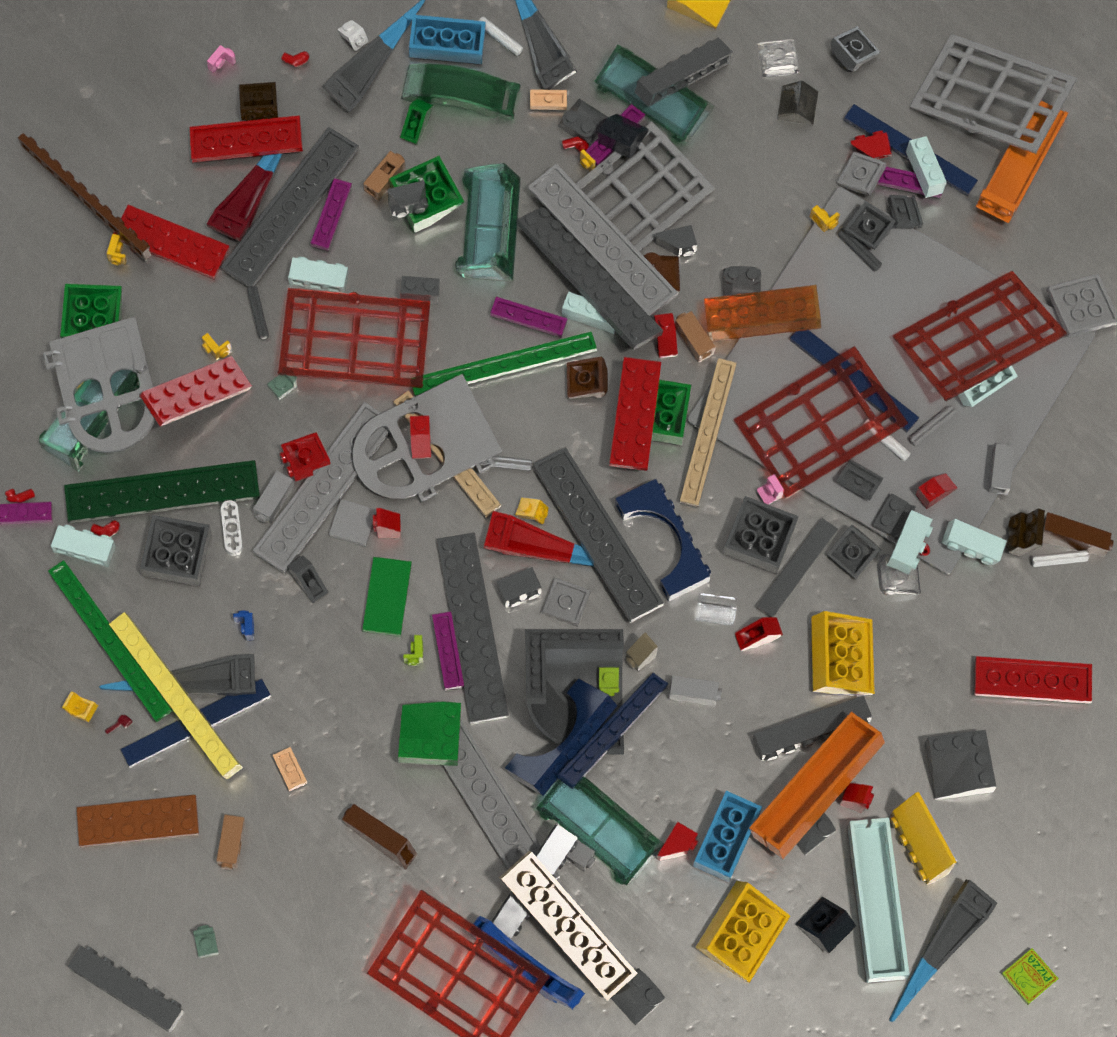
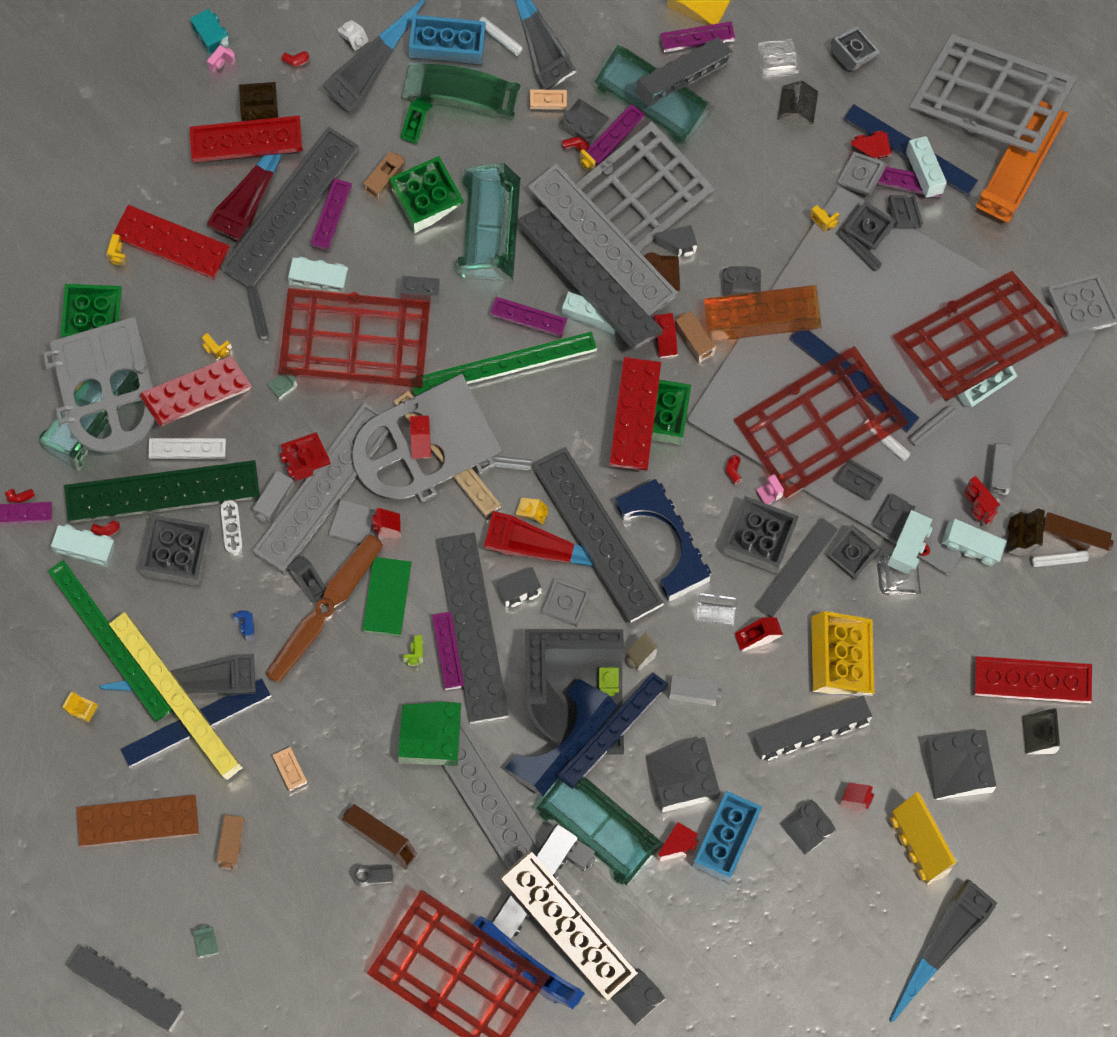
reddish brown plate [18,133,151,261] -> none
dark red hand [105,715,133,734] -> none
dark grey slope [387,181,428,218] -> none
reddish brown slope [567,356,608,399] -> none
black slope [598,114,649,159] -> none
tan plate [680,358,737,507] -> none
yellow slope [695,881,790,983] -> none
orange piece [749,712,885,859] -> none
black slope [796,896,856,953] -> none
light aqua piece [847,818,910,983] -> none
red slope [915,473,957,509] -> none
lime tile [1002,948,1059,1005] -> none
none -> white plate [148,438,226,459]
none -> teal brick [190,8,229,55]
none -> dark orange piece [266,535,383,682]
none -> dark grey piece [354,865,393,887]
none -> dark grey slope [647,737,720,812]
none -> magenta plate [660,21,735,52]
none -> red arm [725,455,742,484]
none -> red plate [964,475,1000,526]
none -> clear smoke slope [1022,708,1060,754]

